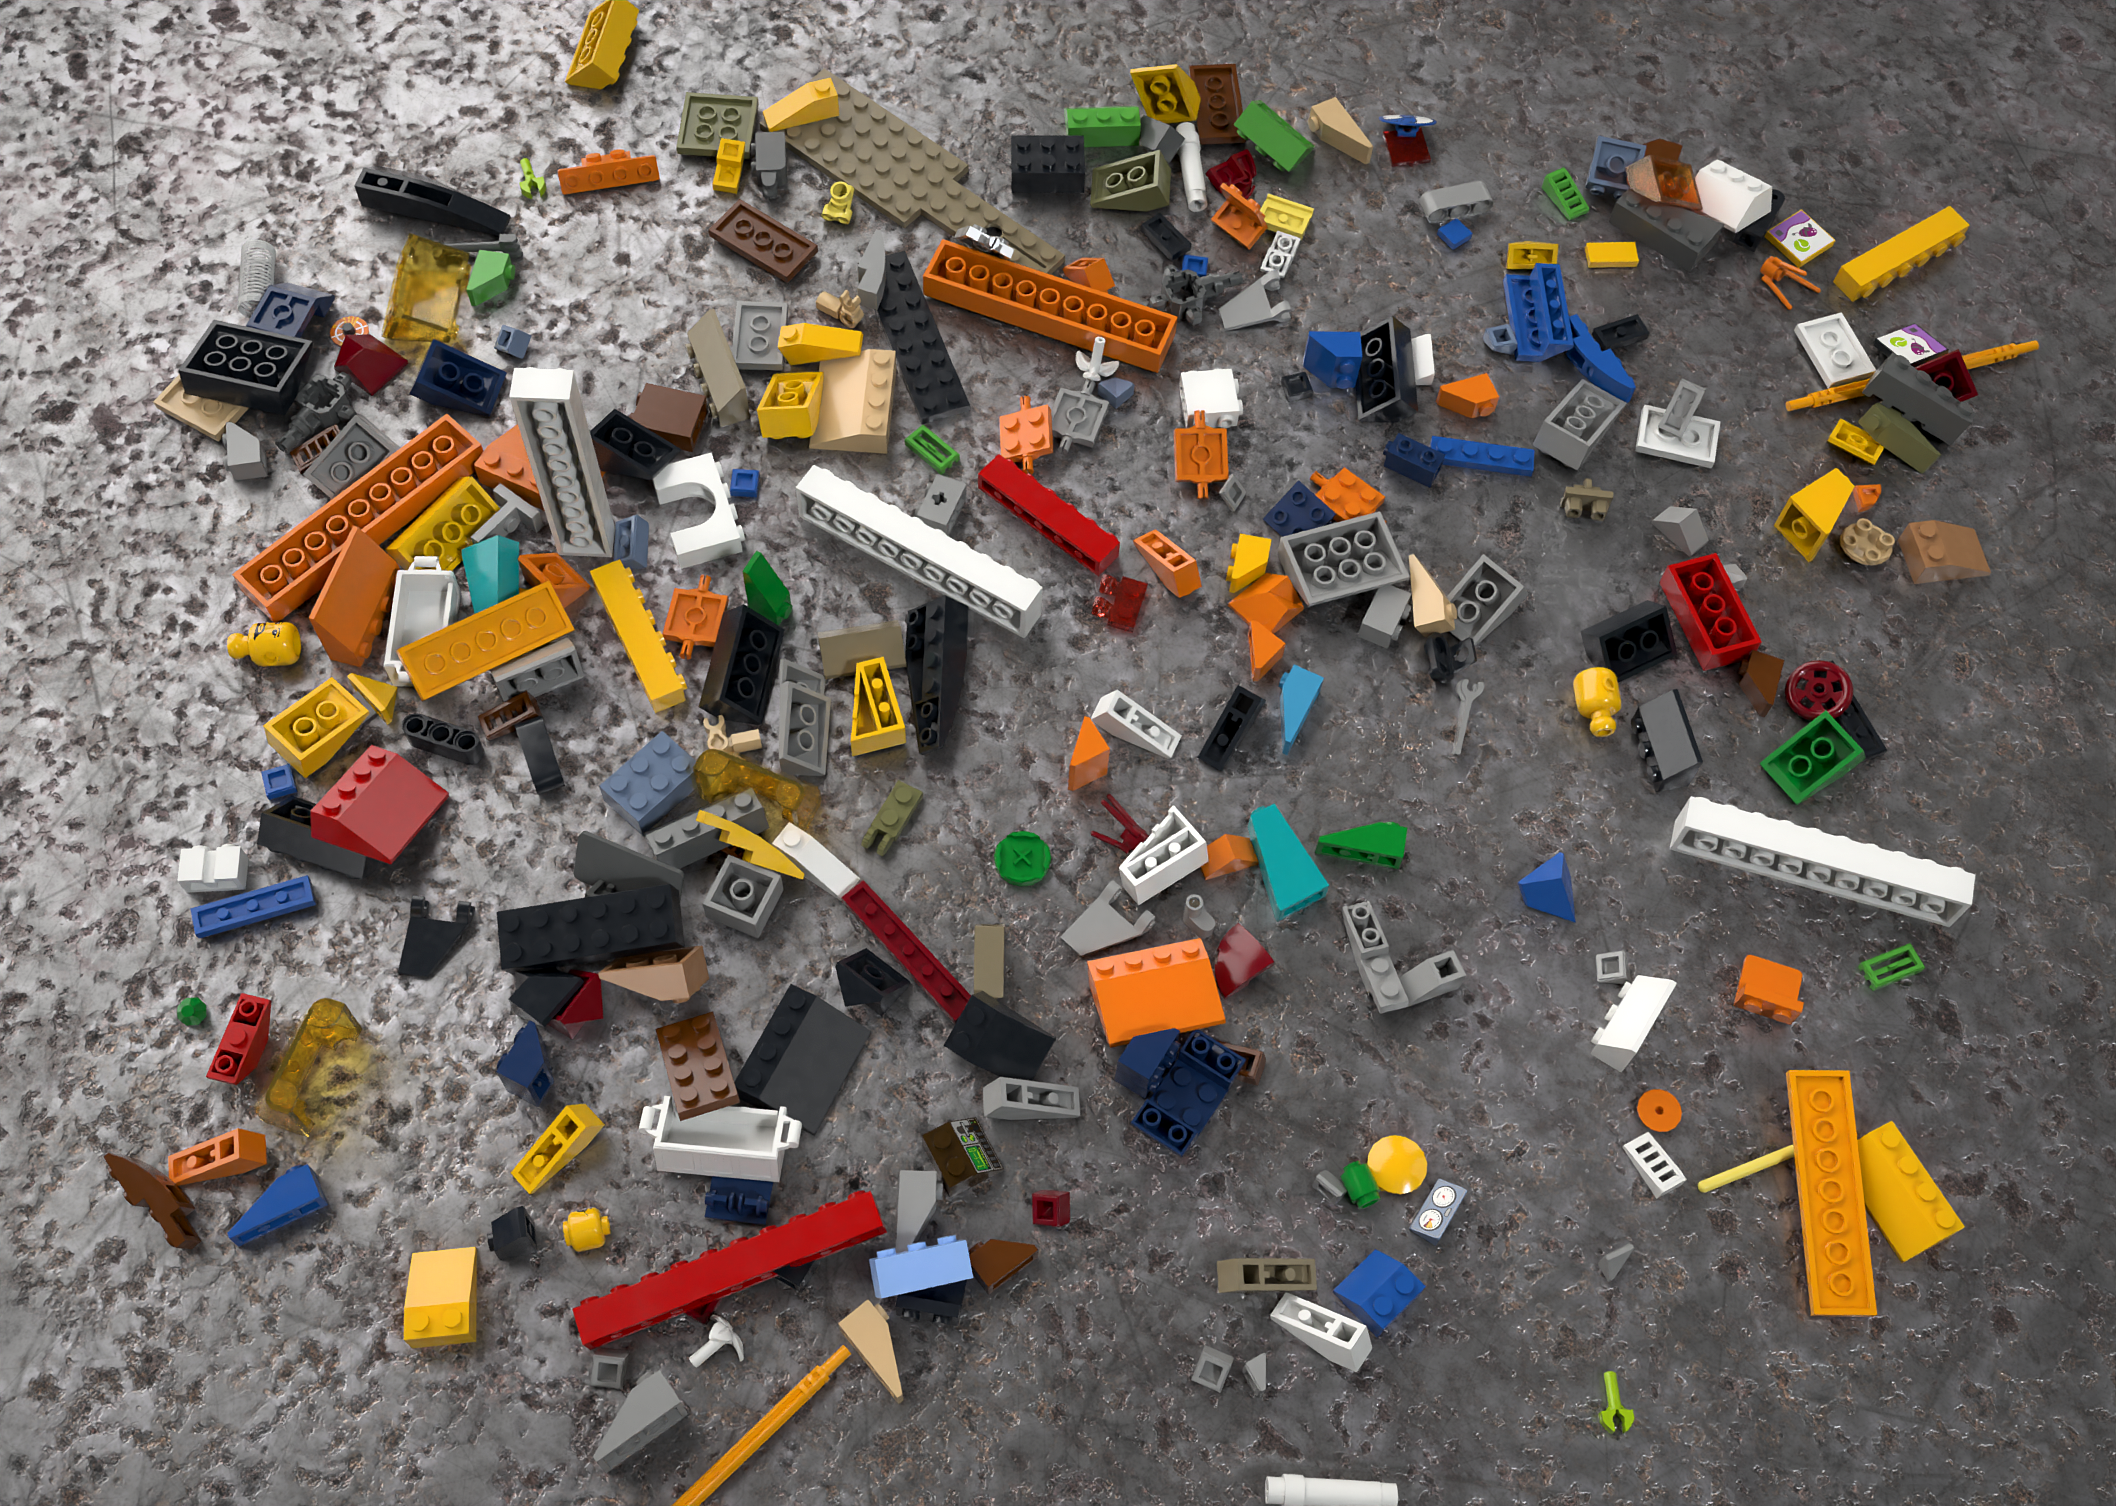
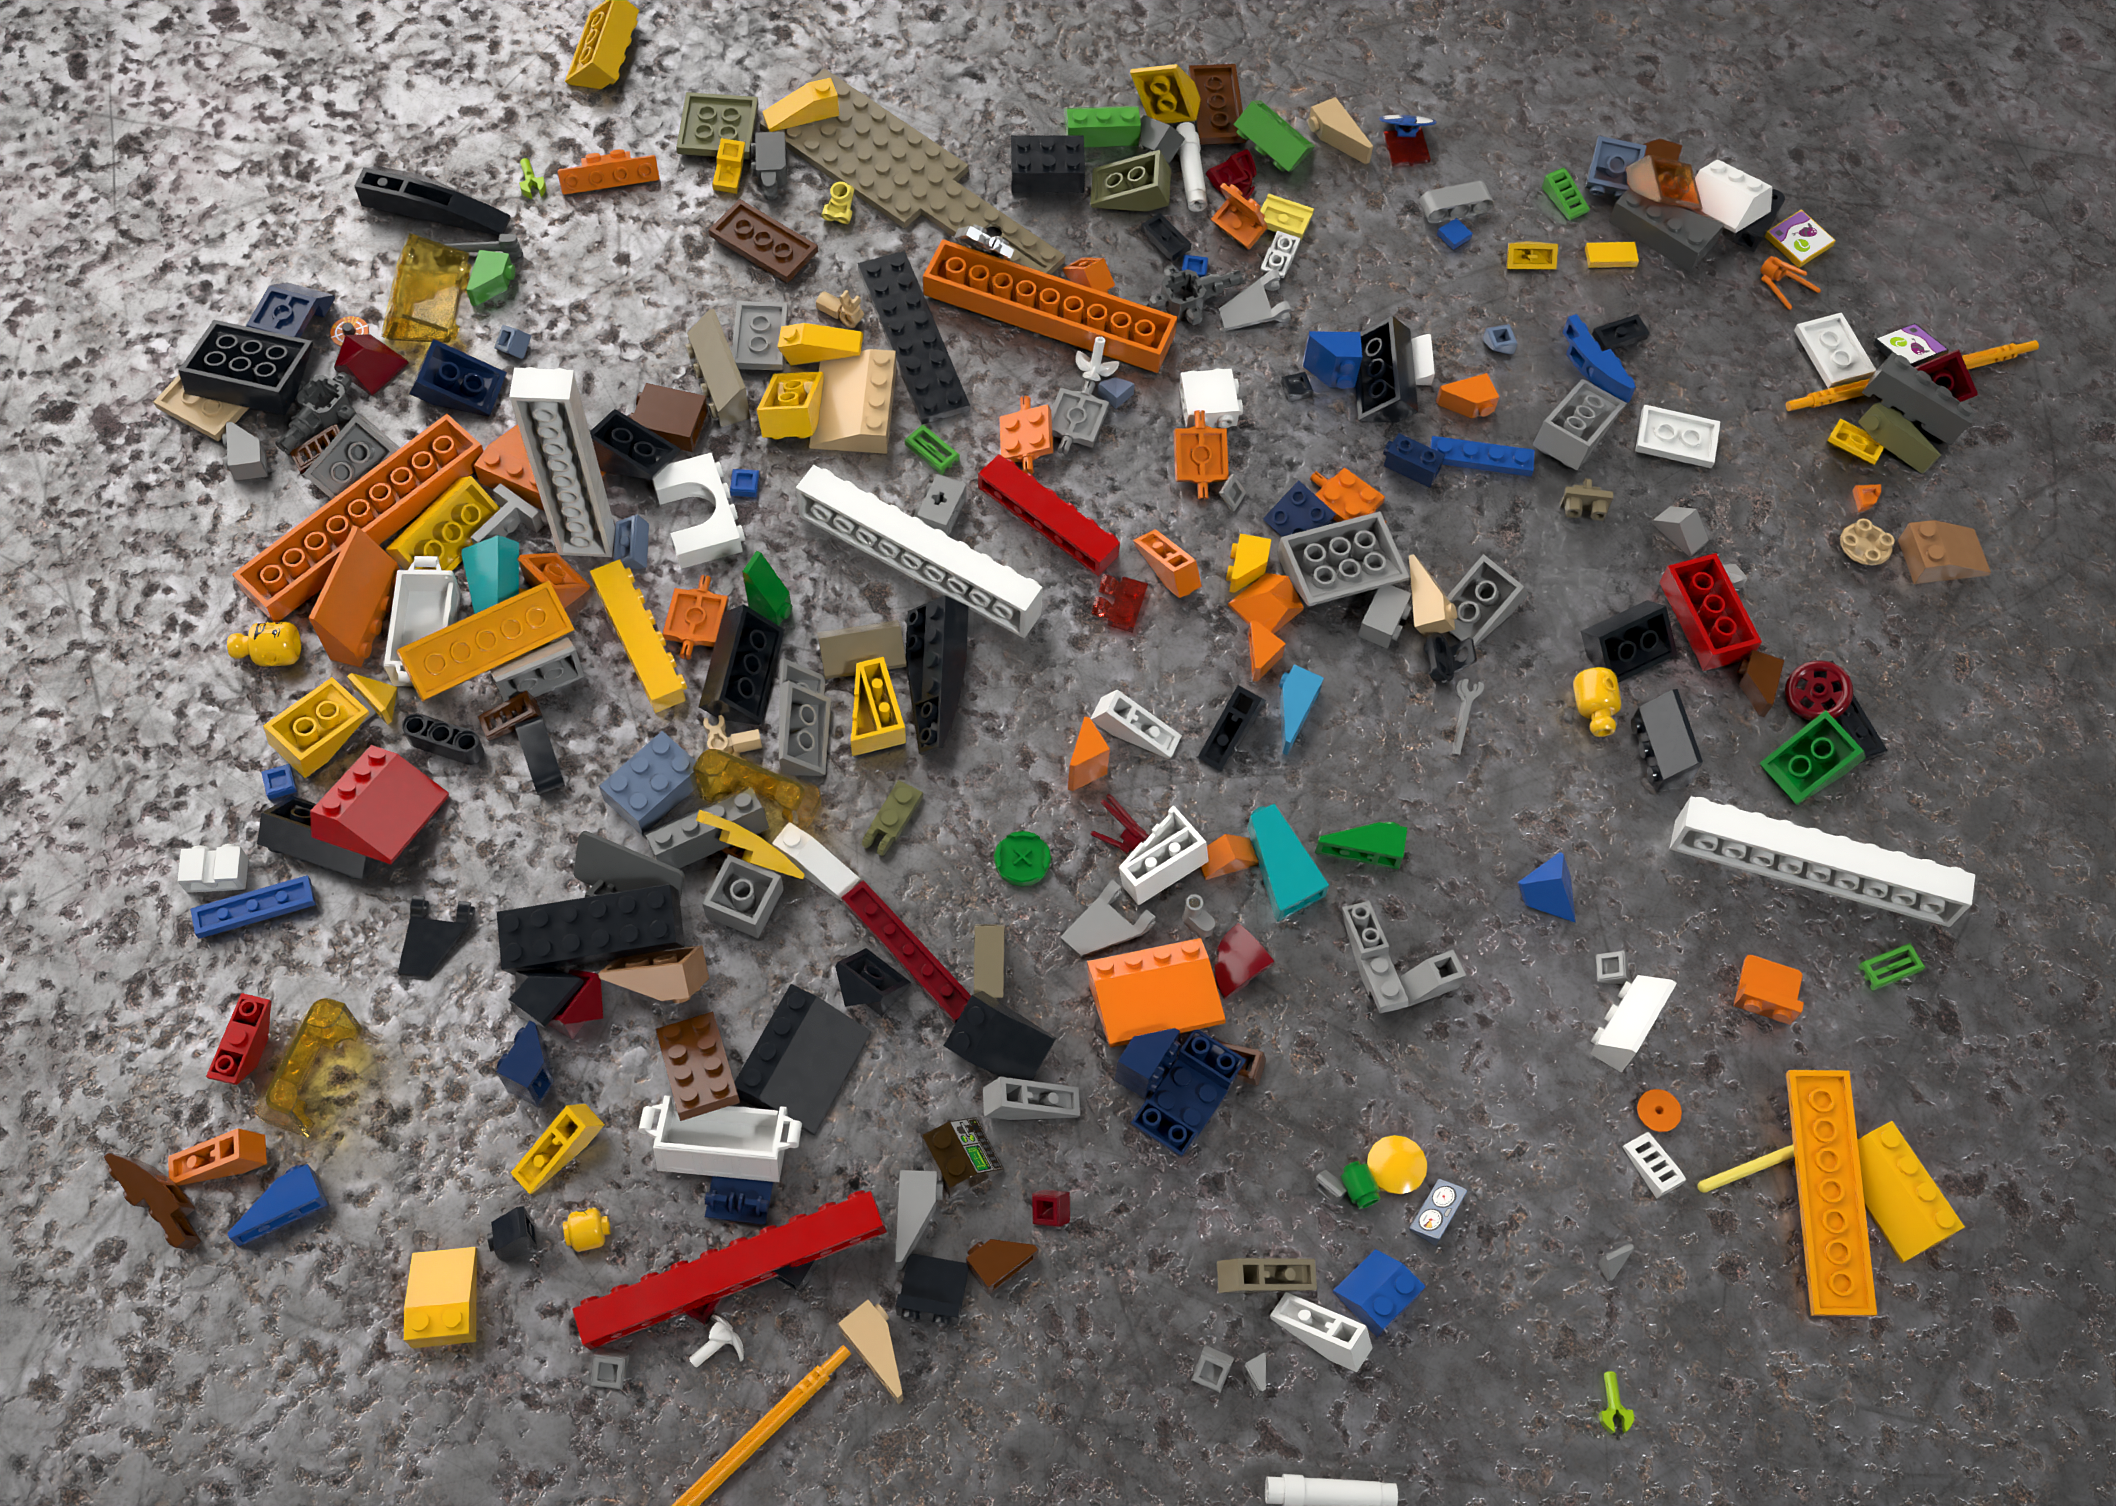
green rock [177,997,207,1026] -> none
white piece [237,240,276,318] -> none
light grey slope [593,1370,688,1473] -> none
light grey slope [857,229,886,310] -> none
light blue brick [869,1235,973,1298] -> none
blue slope [1503,263,1574,362] -> none
light grey bracket [1658,378,1706,438] -> none
yellow slope [1774,468,1855,562] -> none
yellow brick [1833,206,1970,302] -> none

